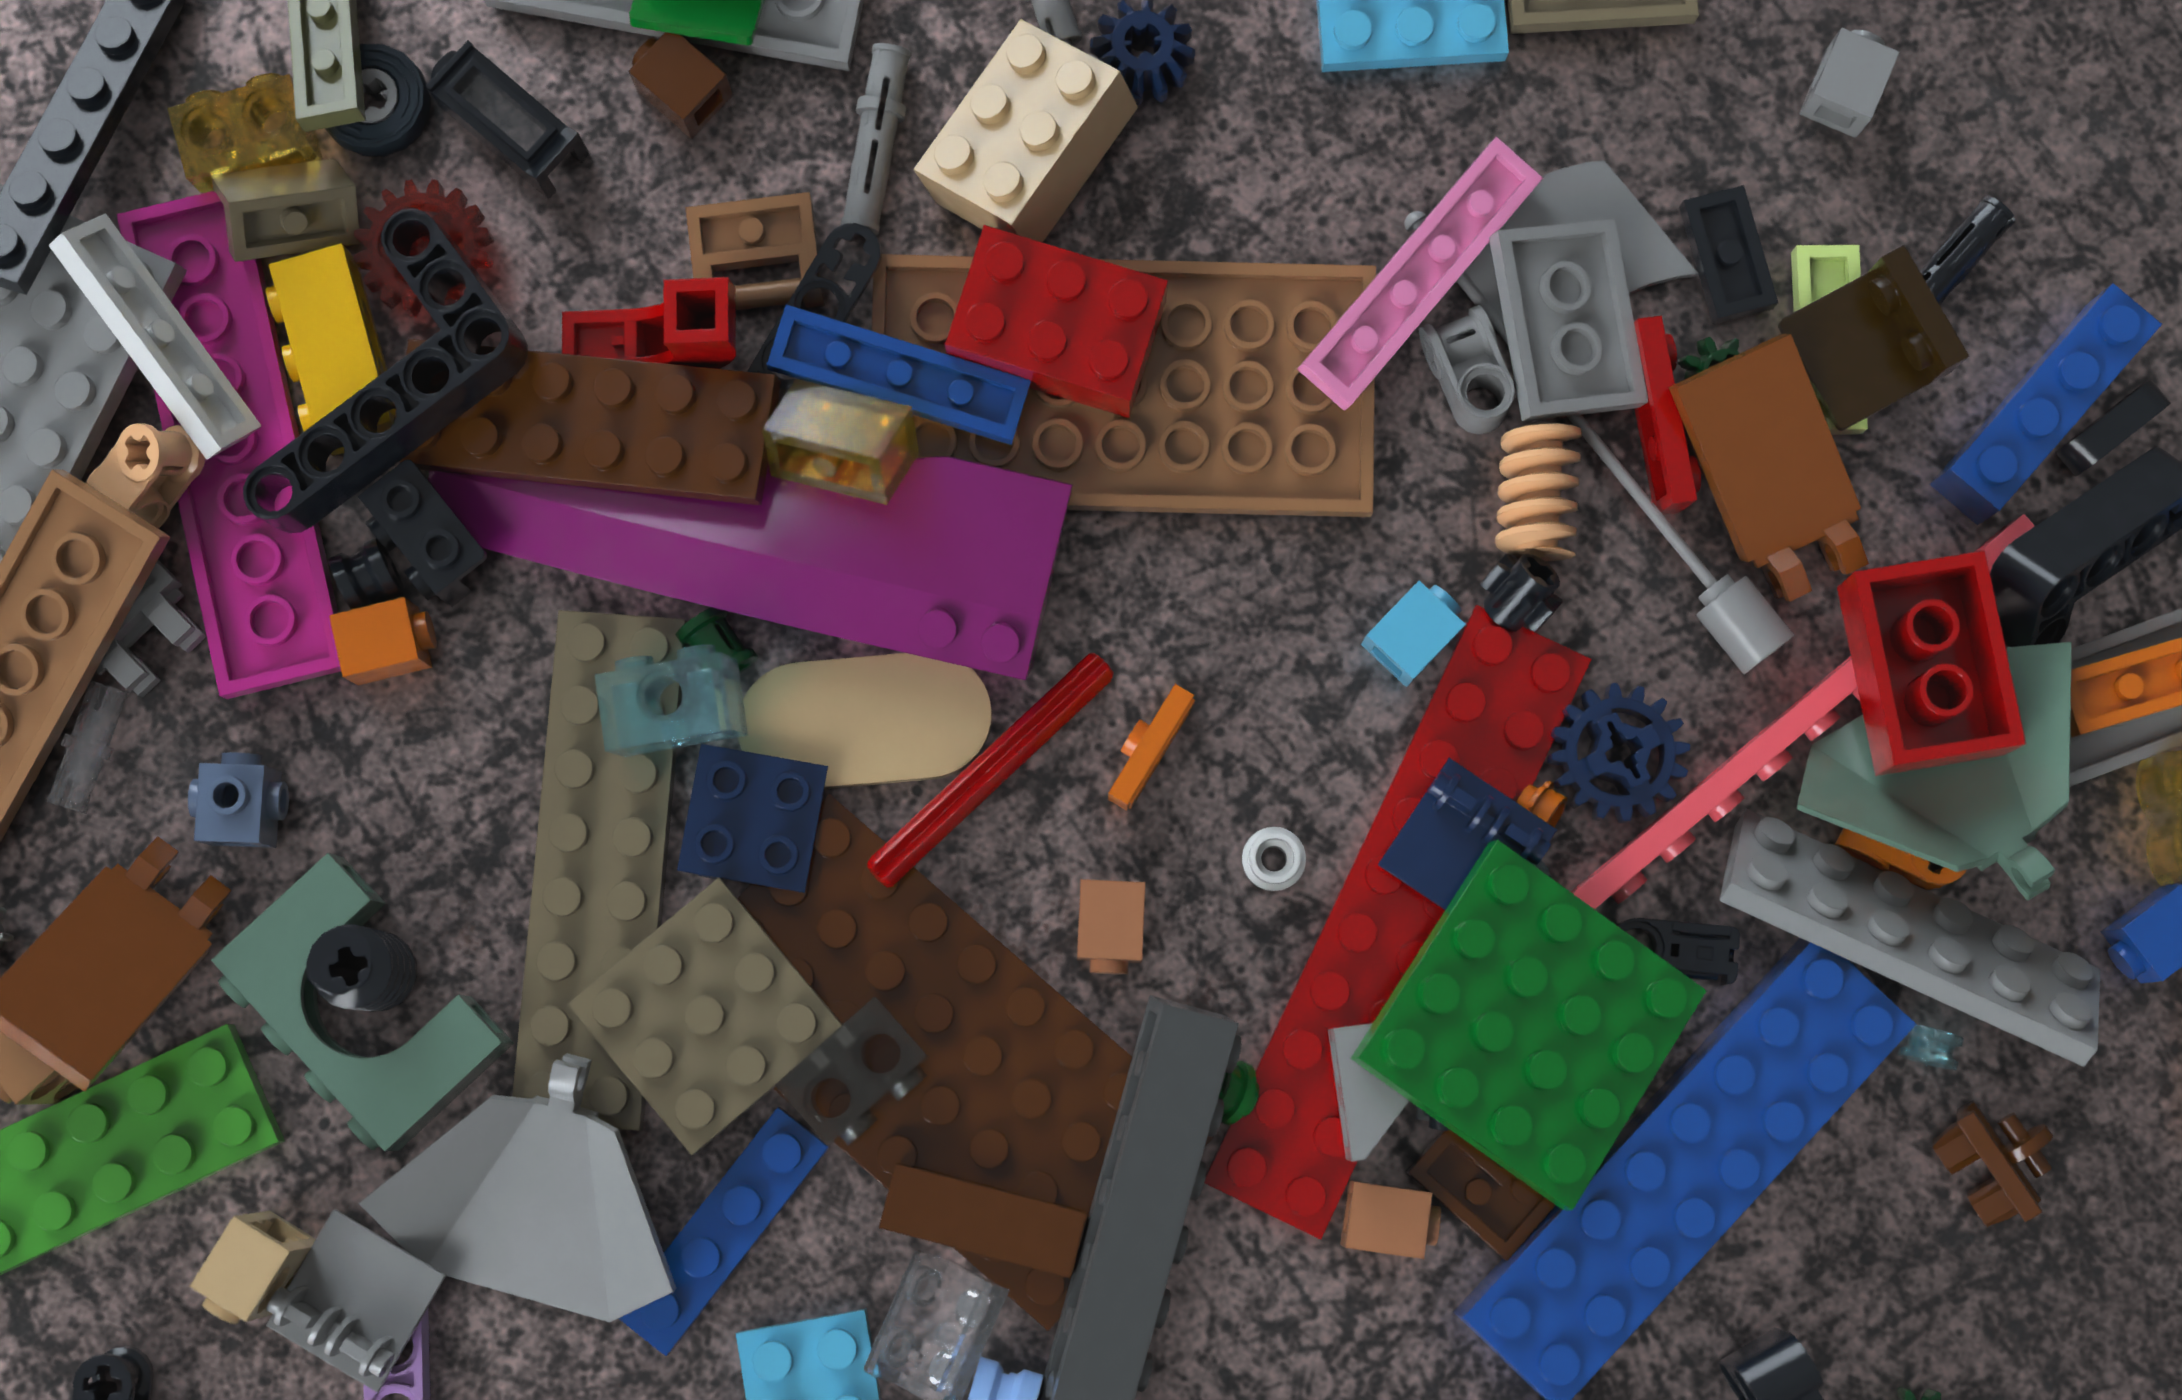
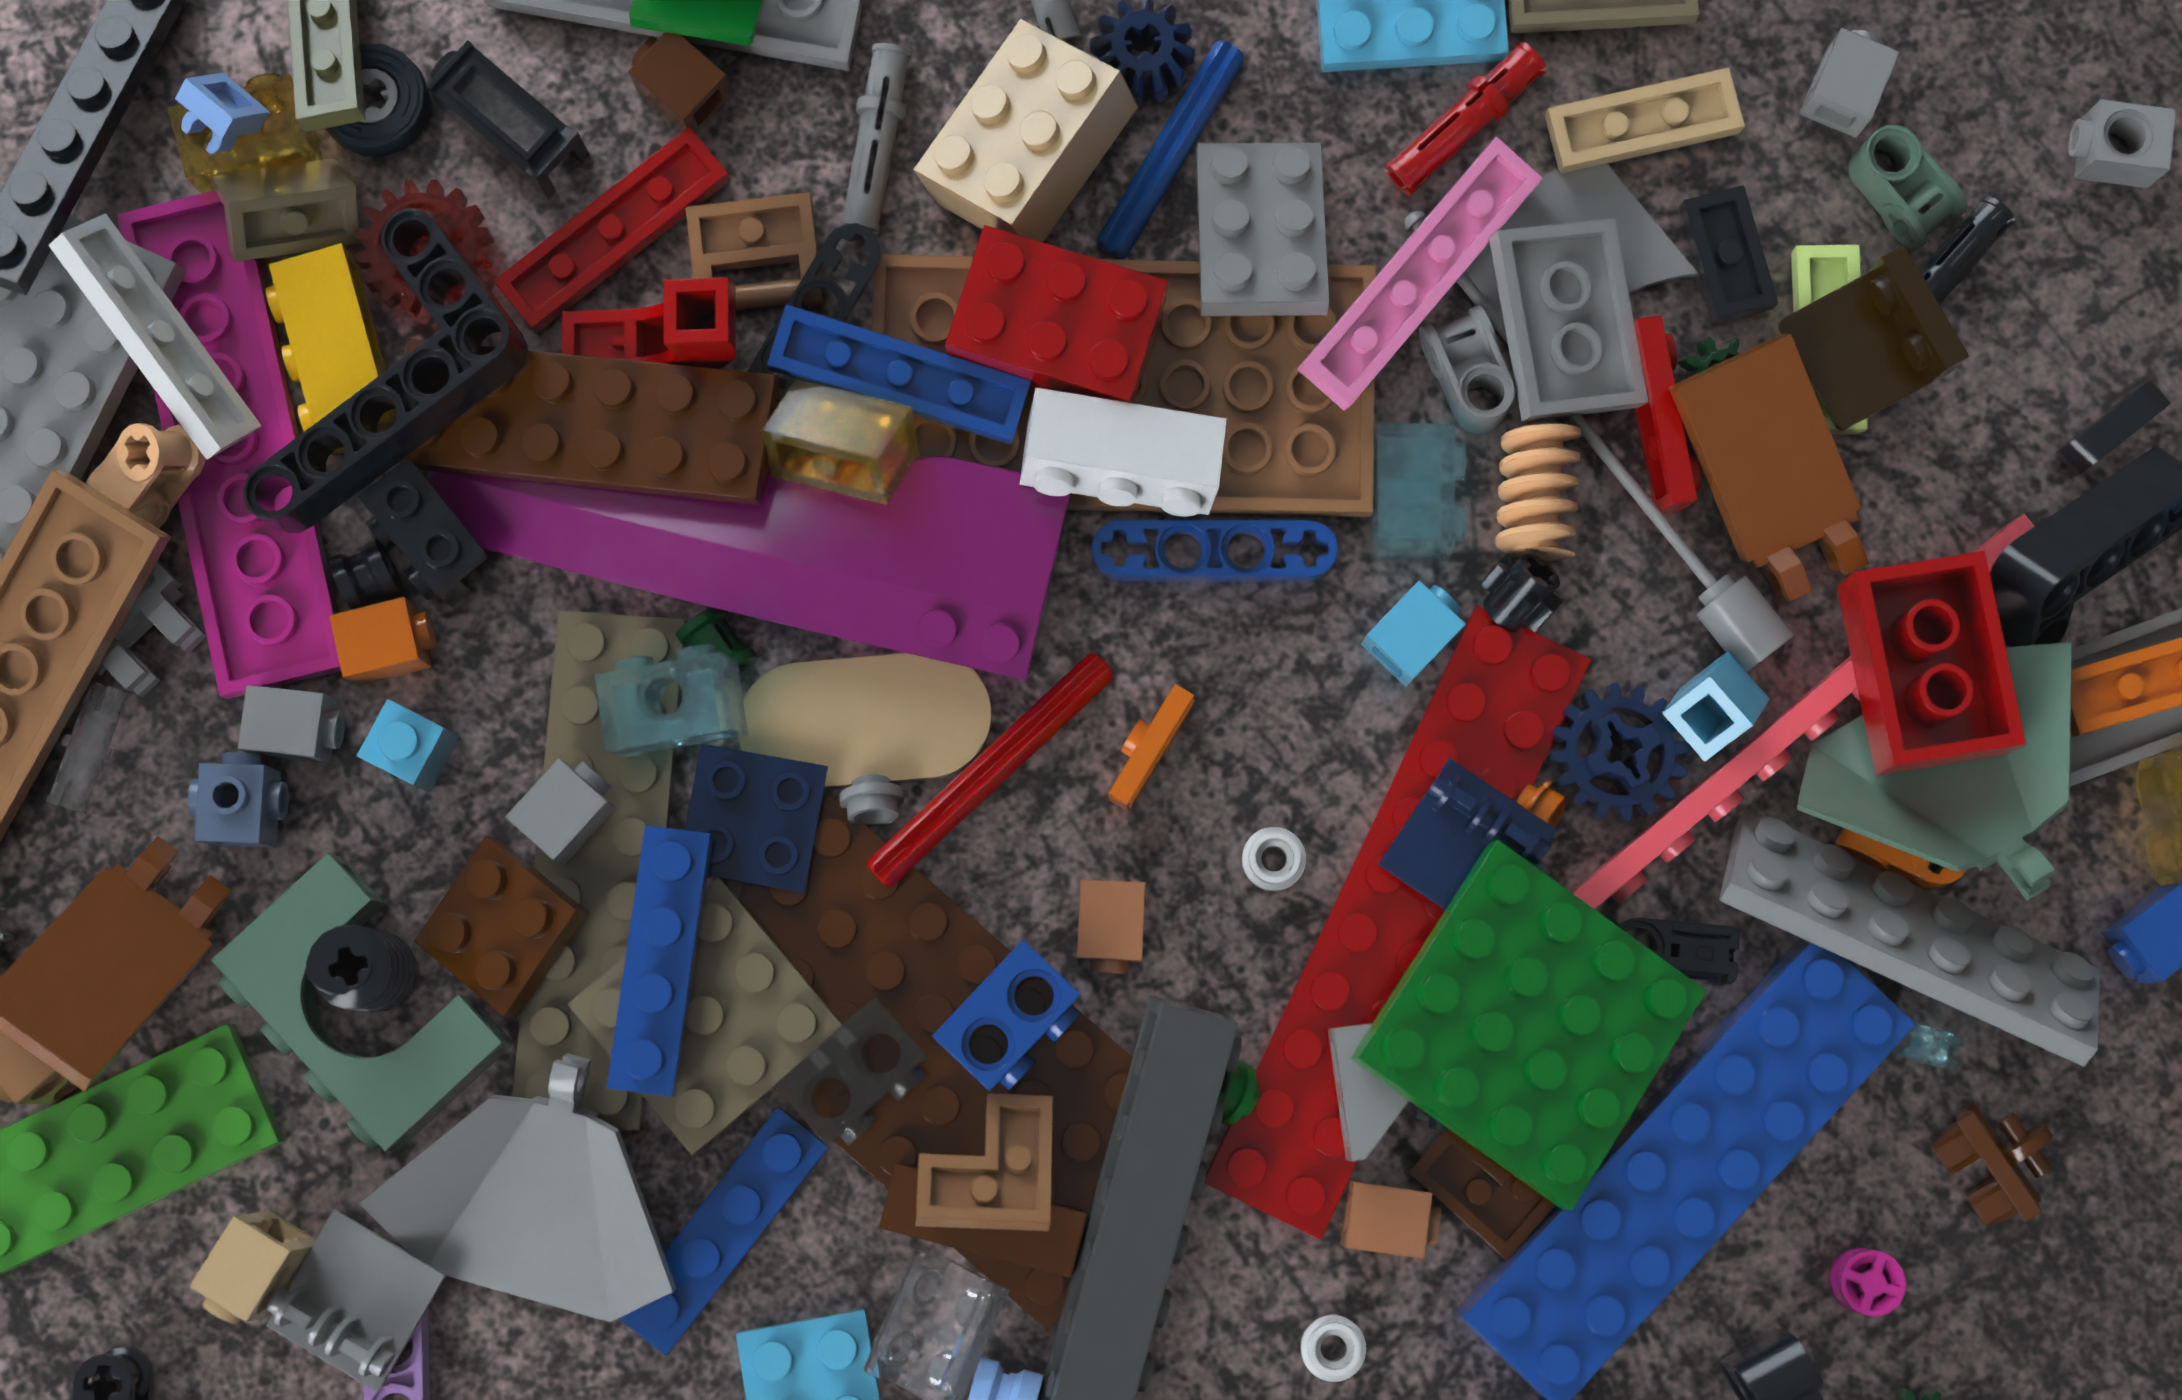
blue brick [1929,283,2162,525] -> none
none -> light blue tile [175,72,270,155]
none -> light grey brick [237,685,345,764]
none -> medium azure brick [356,699,460,793]
none -> reddish brown plate [414,836,588,1018]
none -> red plate [493,127,731,334]
none -> light grey brick [505,758,617,865]
none -> blue plate [606,825,713,1097]
none -> light grey plate [839,775,904,826]
none -> medium nougat plate [915,1093,1053,1231]
none -> blue brick [932,940,1081,1091]
none -> white brick [1019,388,1227,517]
none -> blue beam [1091,520,1338,582]
none -> blue axle [1097,40,1244,260]
none -> light grey plate [1196,143,1329,316]
none -> white plate [1300,1314,1366,1382]
none -> clear light blue brick [1372,423,1466,561]
none -> red pin [1384,42,1547,196]
none -> tan plate [1545,68,1745,174]
none -> medium azure brick [1662,651,1770,761]
none -> dark pink wheel [1828,1247,1906,1317]
none -> sand green piece [1848,125,1968,251]
none -> light grey brick [2069,99,2176,188]

